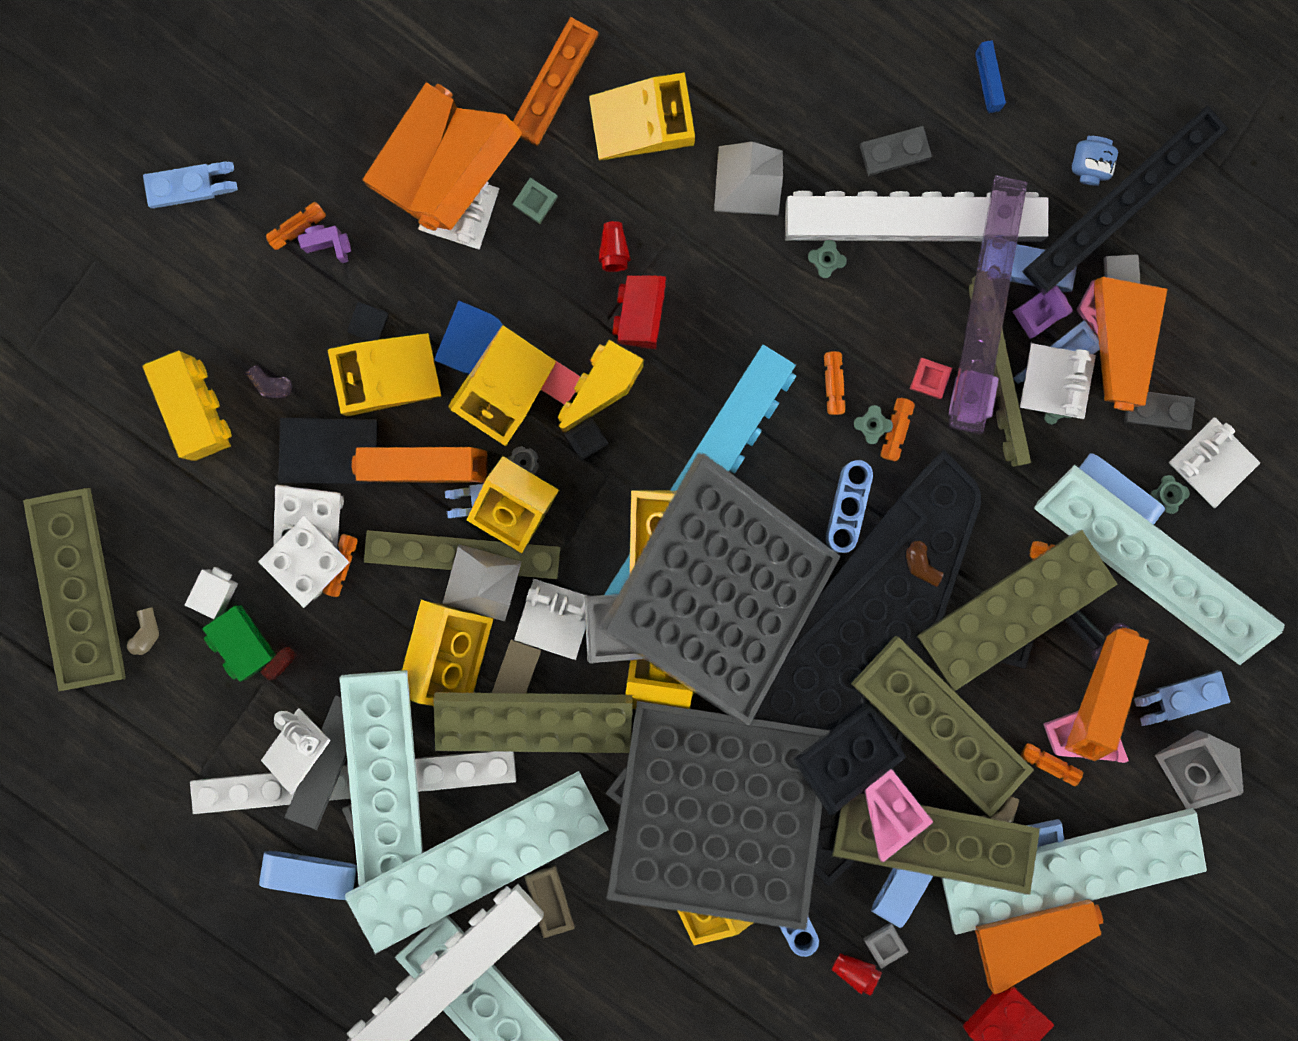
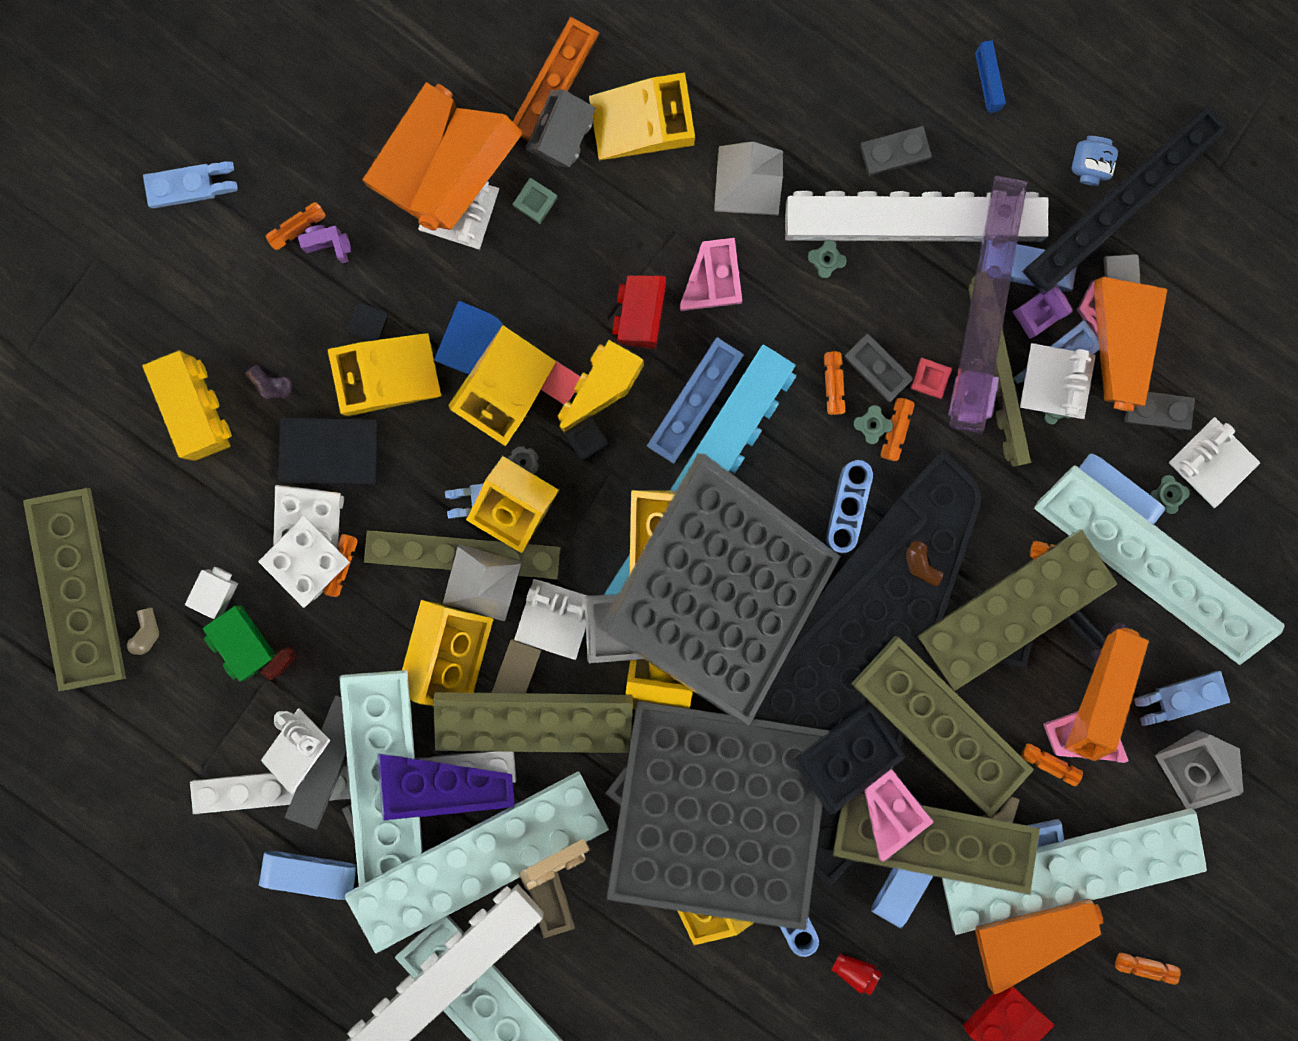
orange slope [352,447,487,483] -> none
red cone [599,221,631,272] -> none
light grey tile [863,923,908,969] -> none
none -> dark purple wing [377,753,515,821]
none -> tan plate [519,839,590,890]
none -> dark grey brick [525,90,596,167]
none -> medium blue plate [647,338,744,464]
none -> bright pink wing [680,238,742,311]
none -> dark grey plate [844,333,913,402]
none -> orange axle [1115,953,1181,985]

